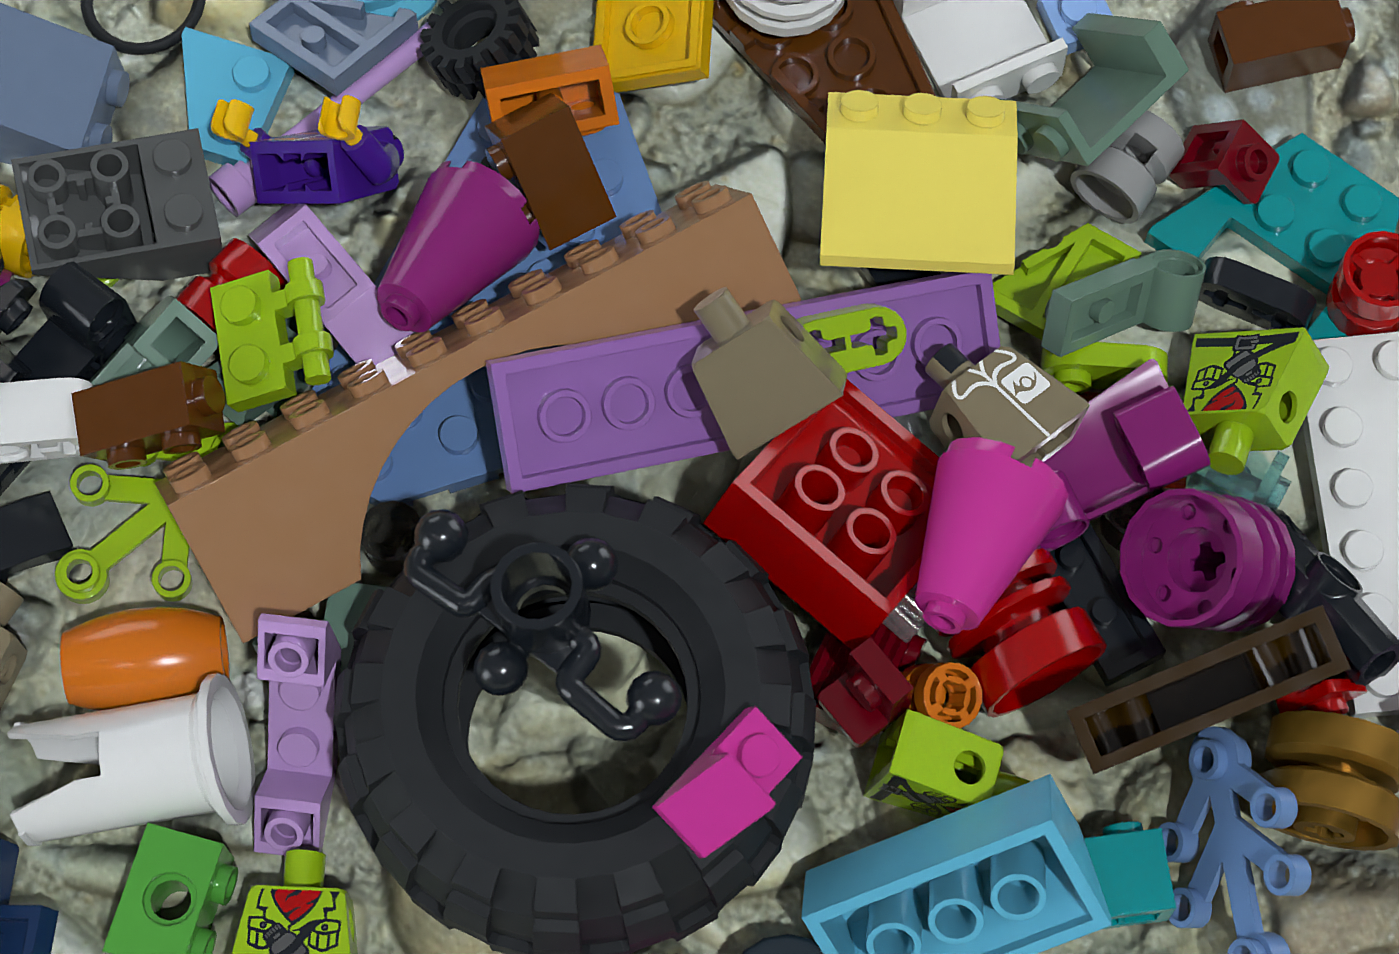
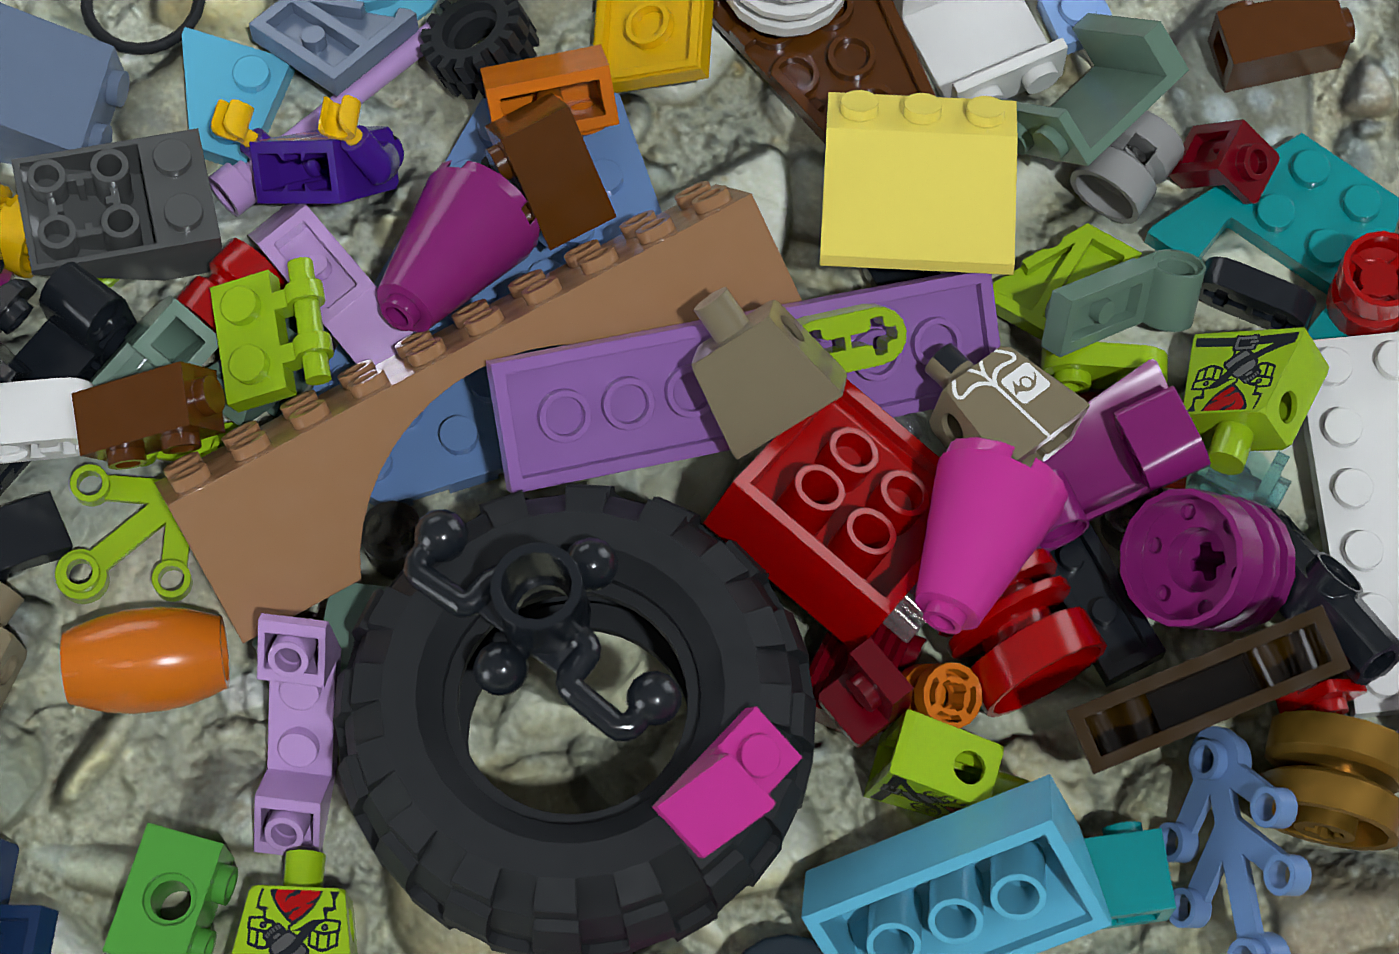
white piece [7,673,255,846] -> none

